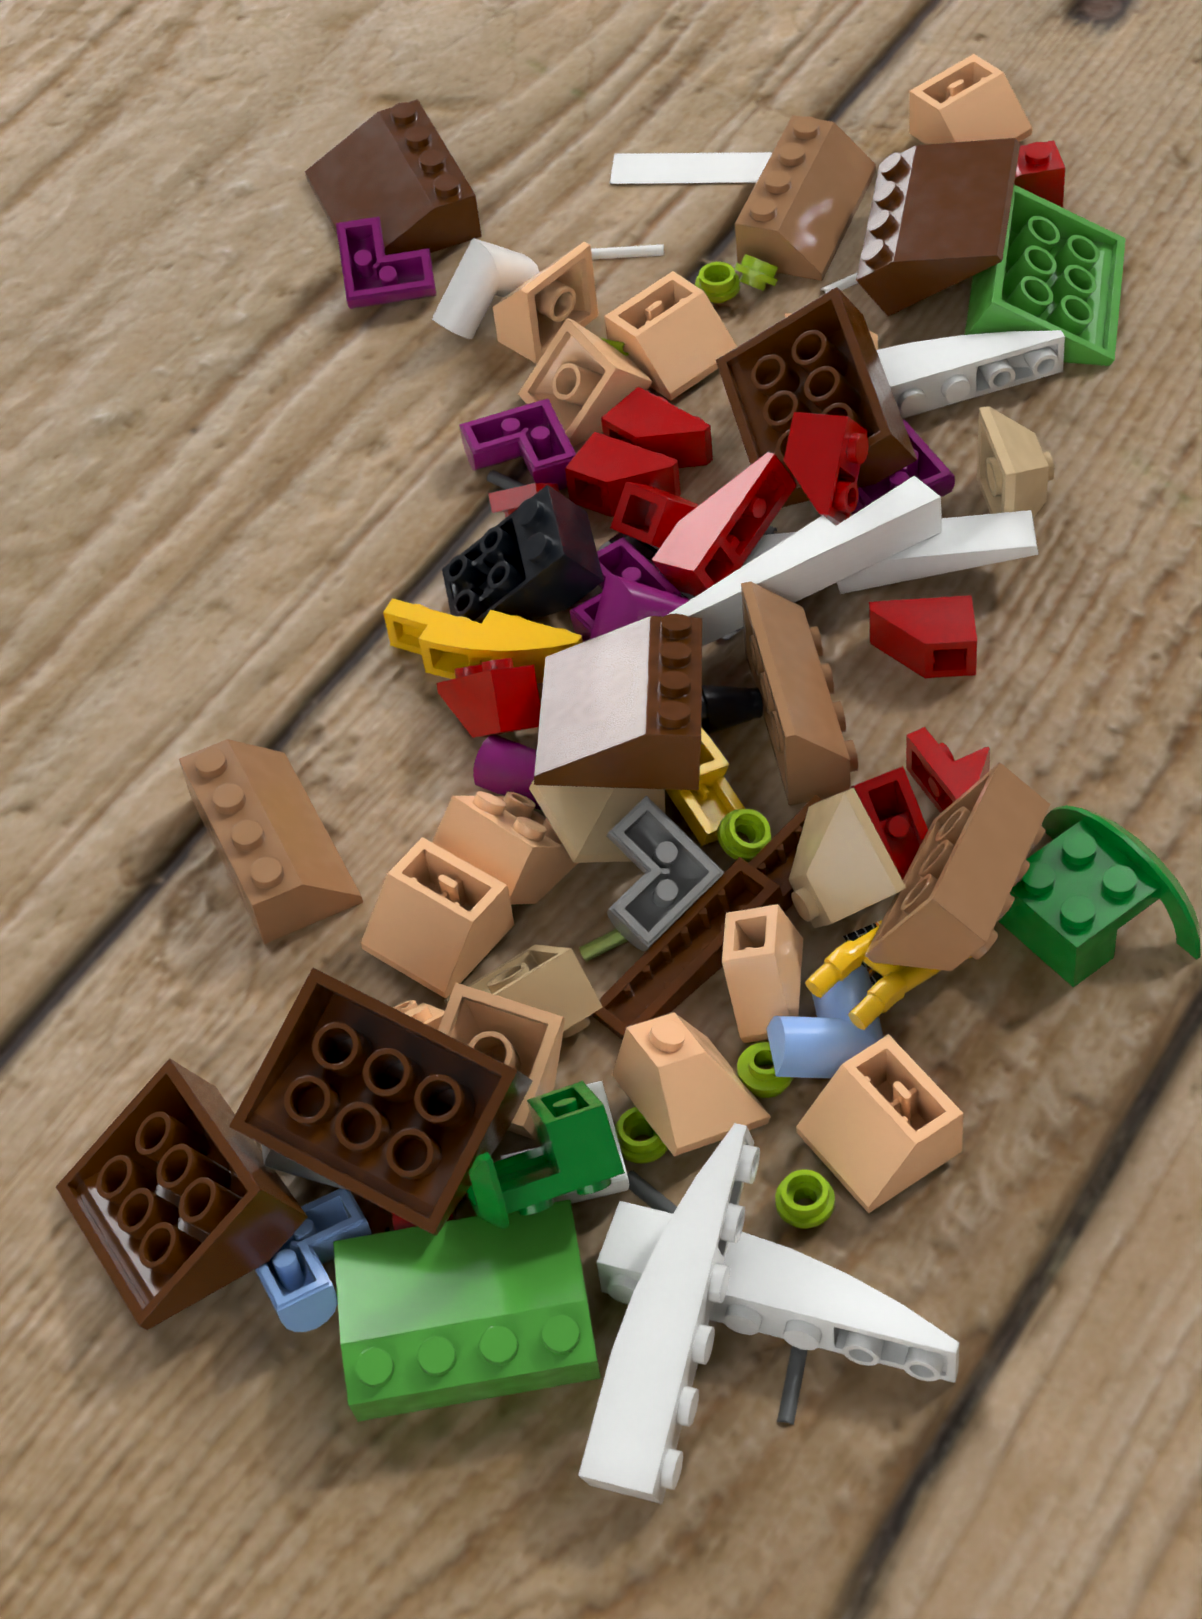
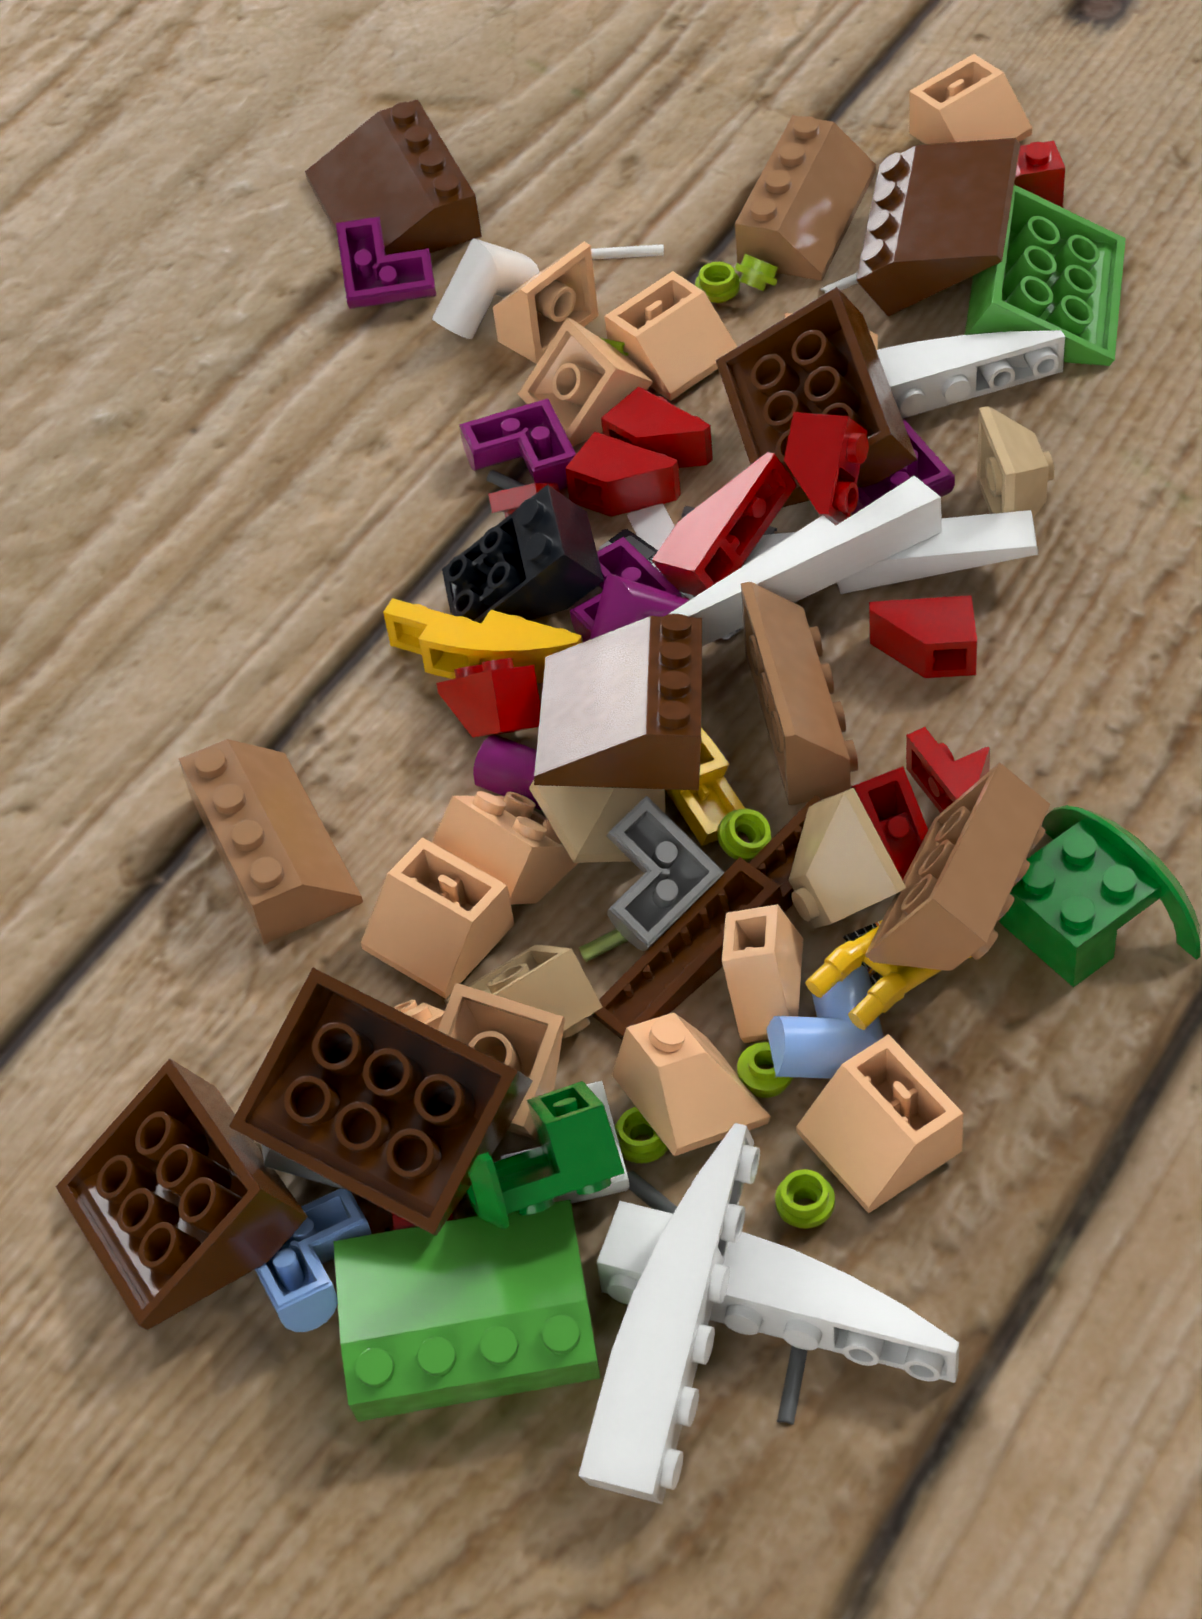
white sticker [610,152,773,184] -> none
red slope [610,482,699,548] -> none
black cone [701,685,763,735] -> none

